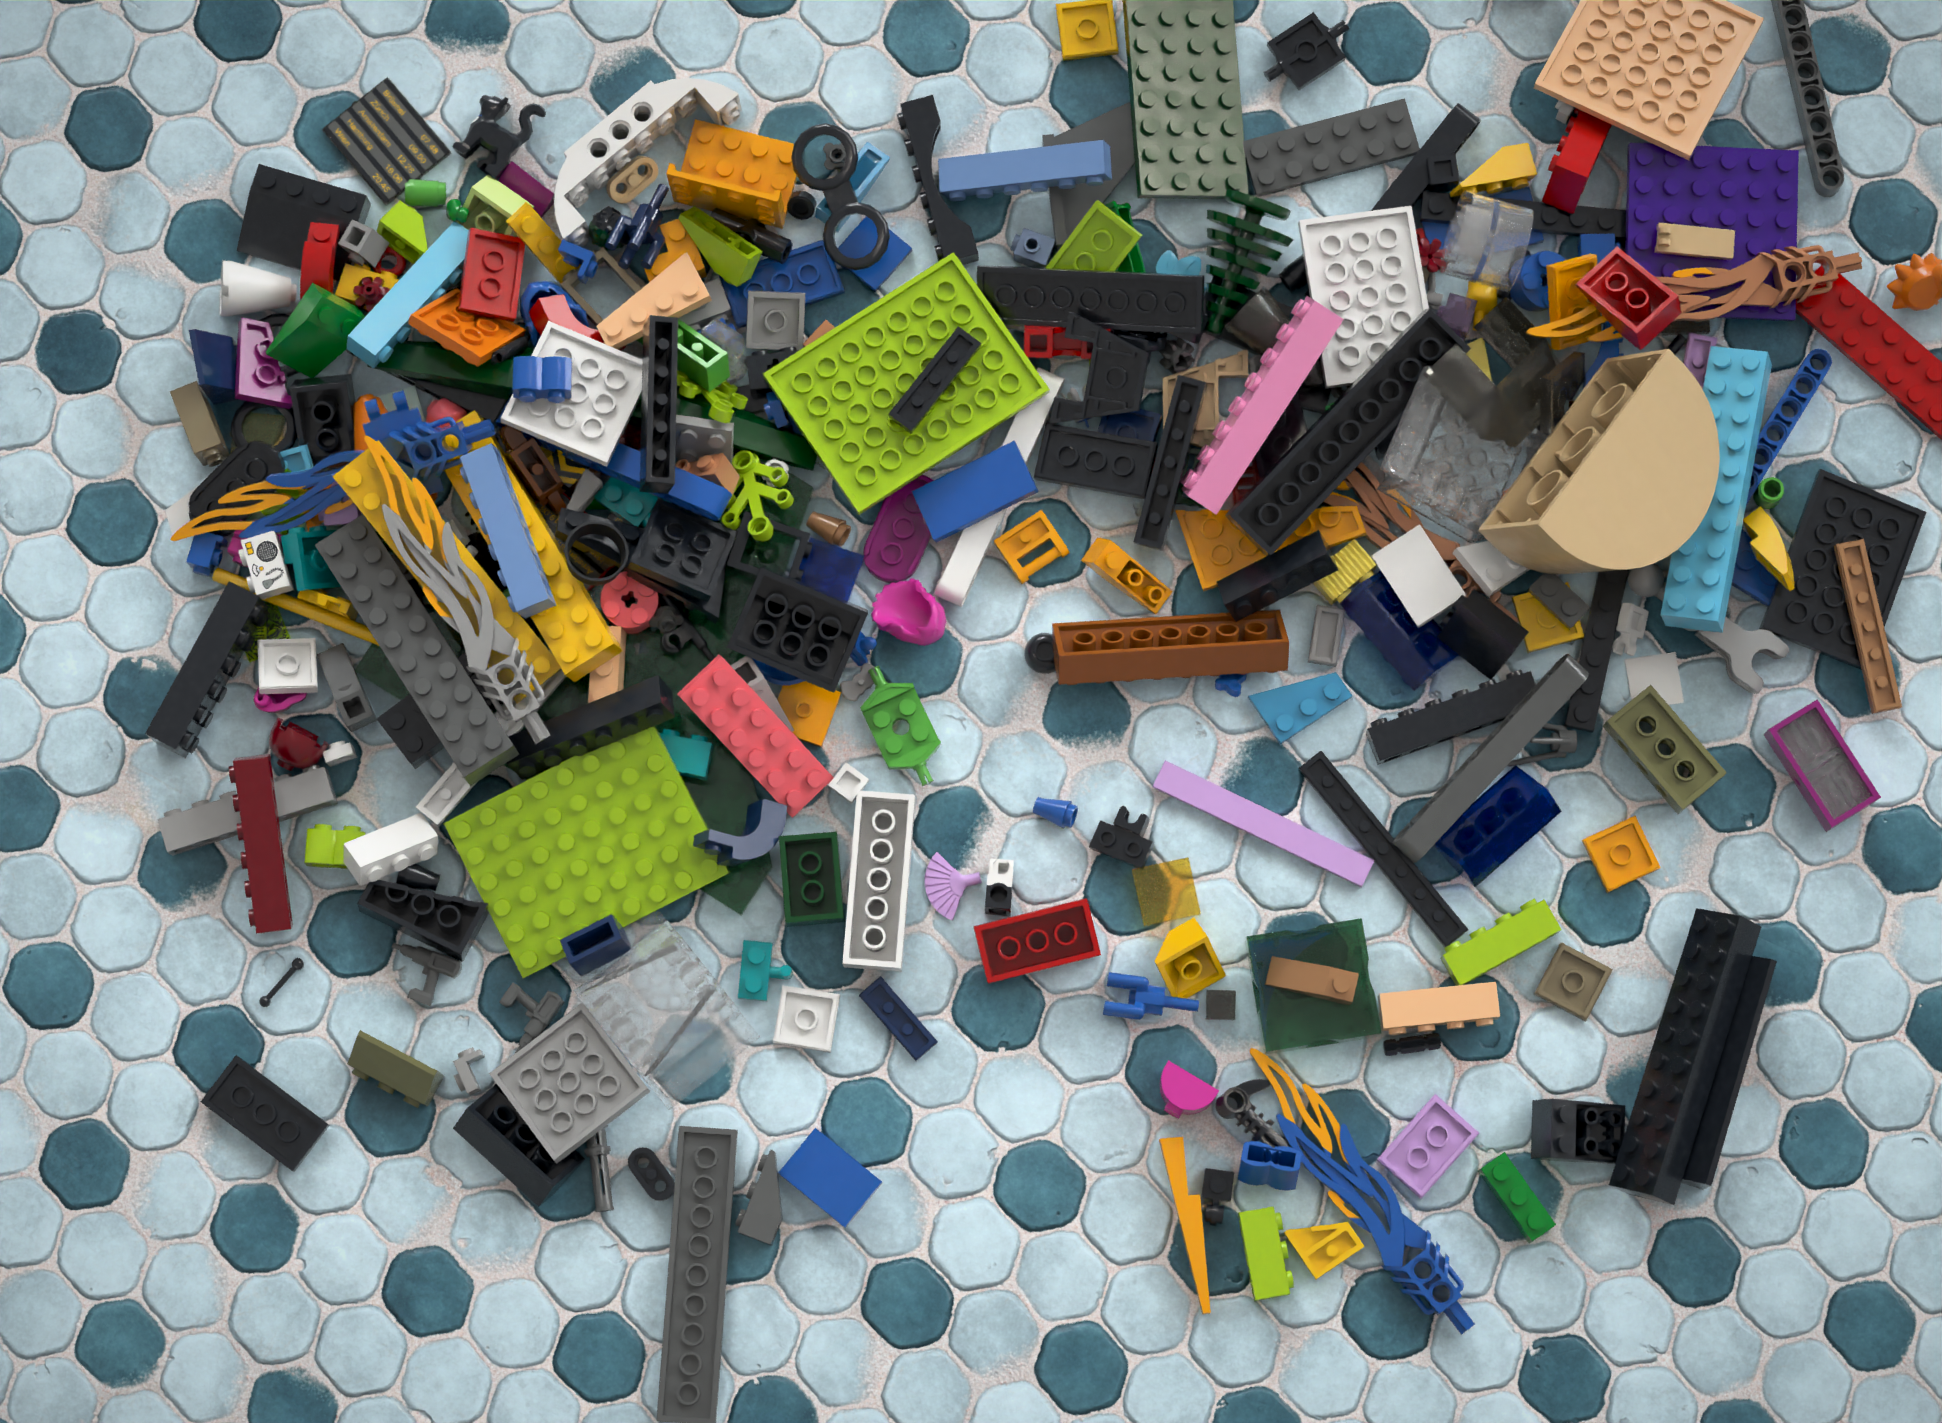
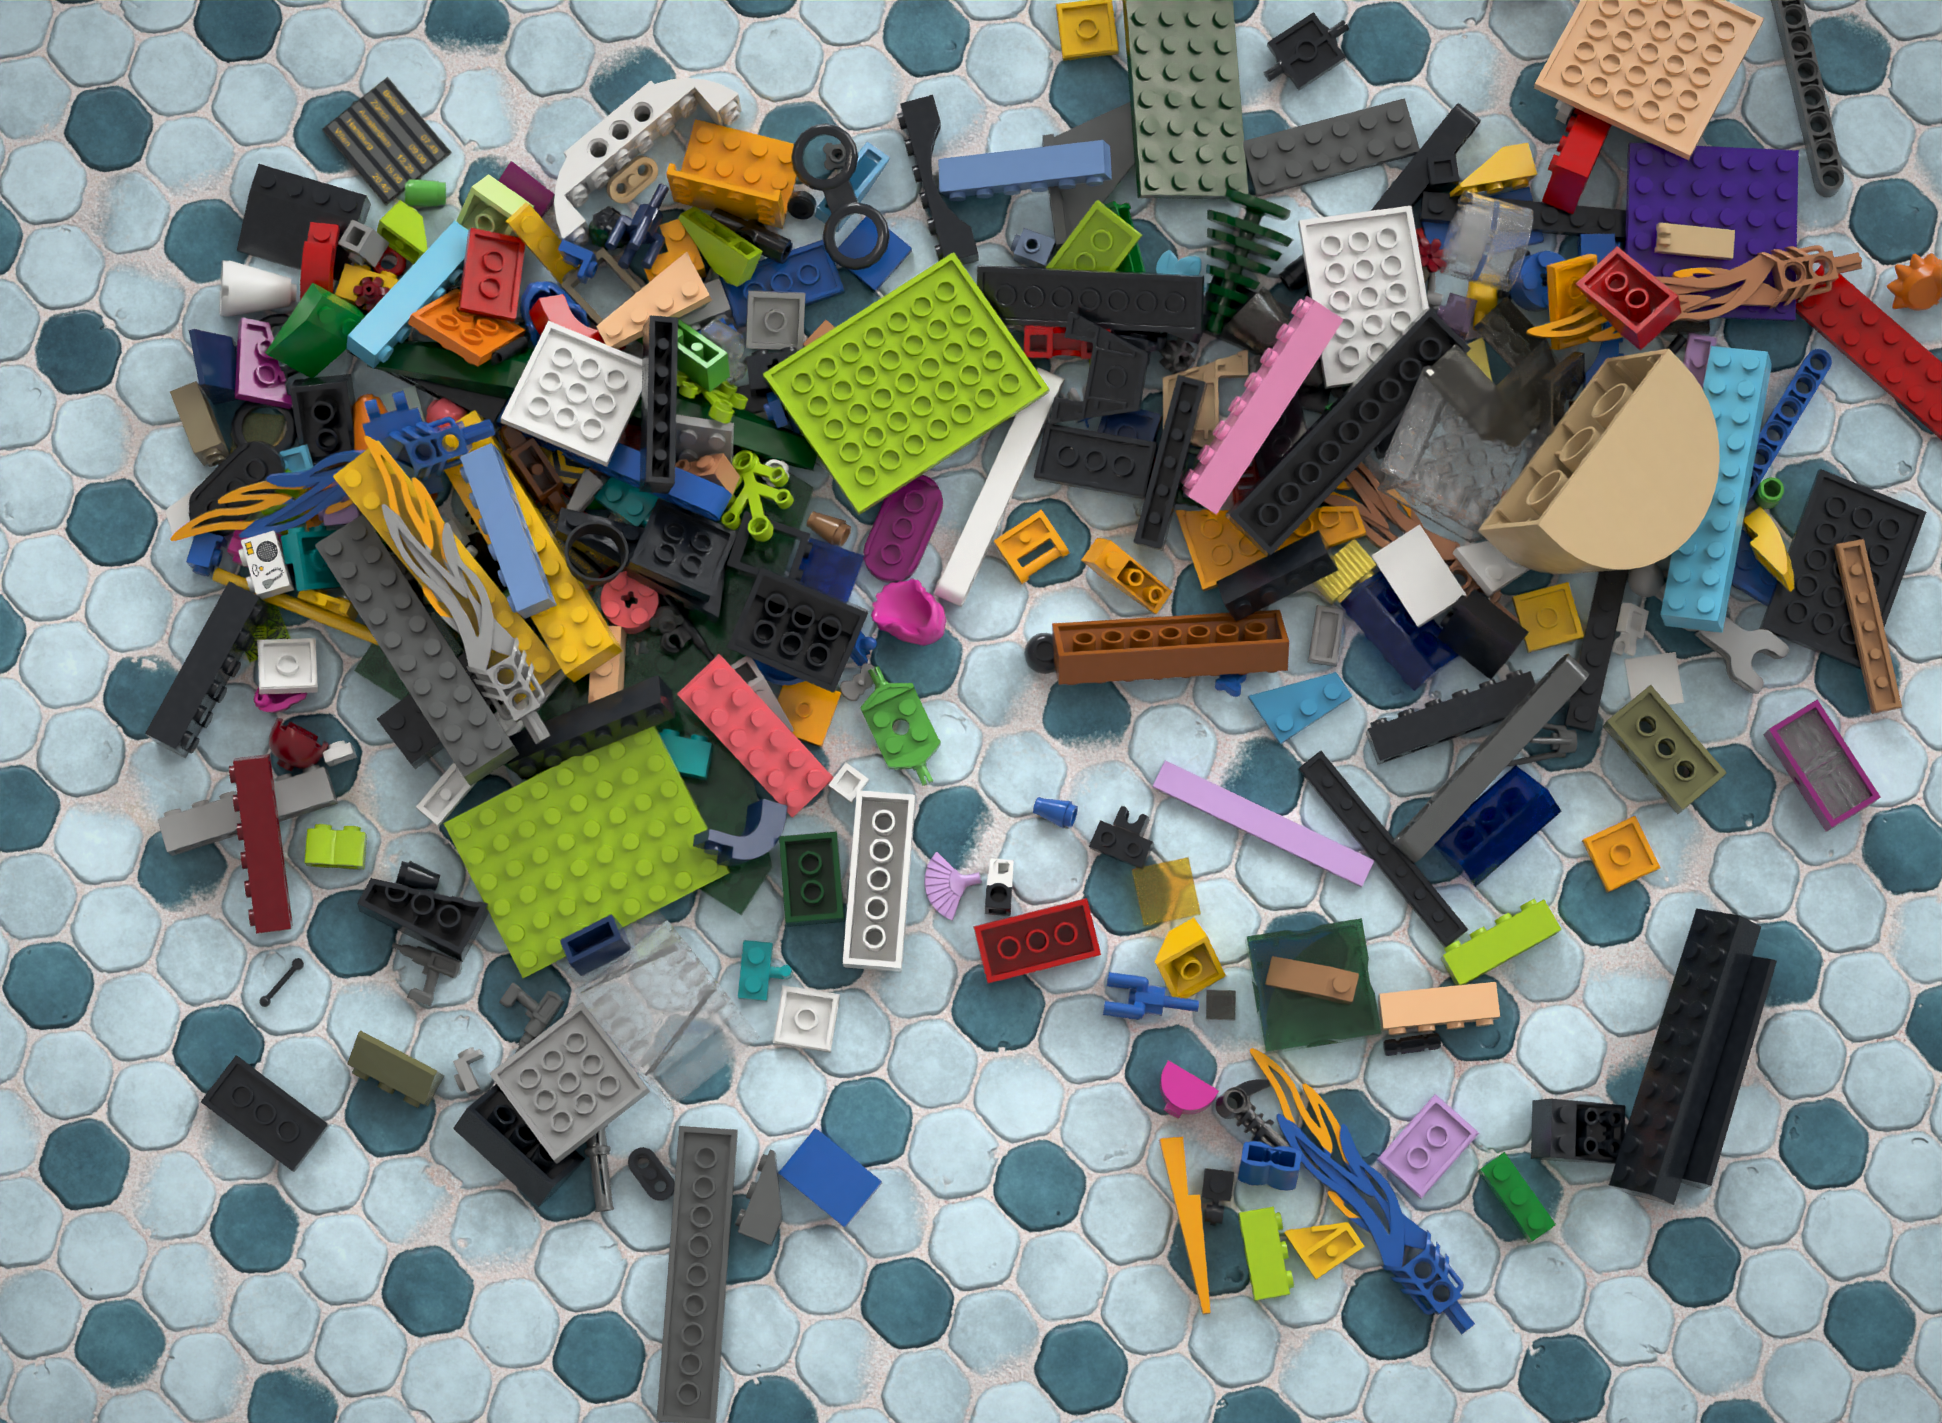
dark grey slope [317,643,377,732] -> none
white brick [344,813,438,886] -> none
green arm [446,199,469,223] -> none
black animal [452,95,546,180] -> none
blue brick [512,356,572,403] -> none
dark blue tile [859,976,938,1061] -> none
black plate [888,326,981,434] -> none
blue tile [912,441,1039,543] -> none
dark grey plate [1527,573,1590,630] -> none
dark tan tile [1534,942,1613,1022] -> none

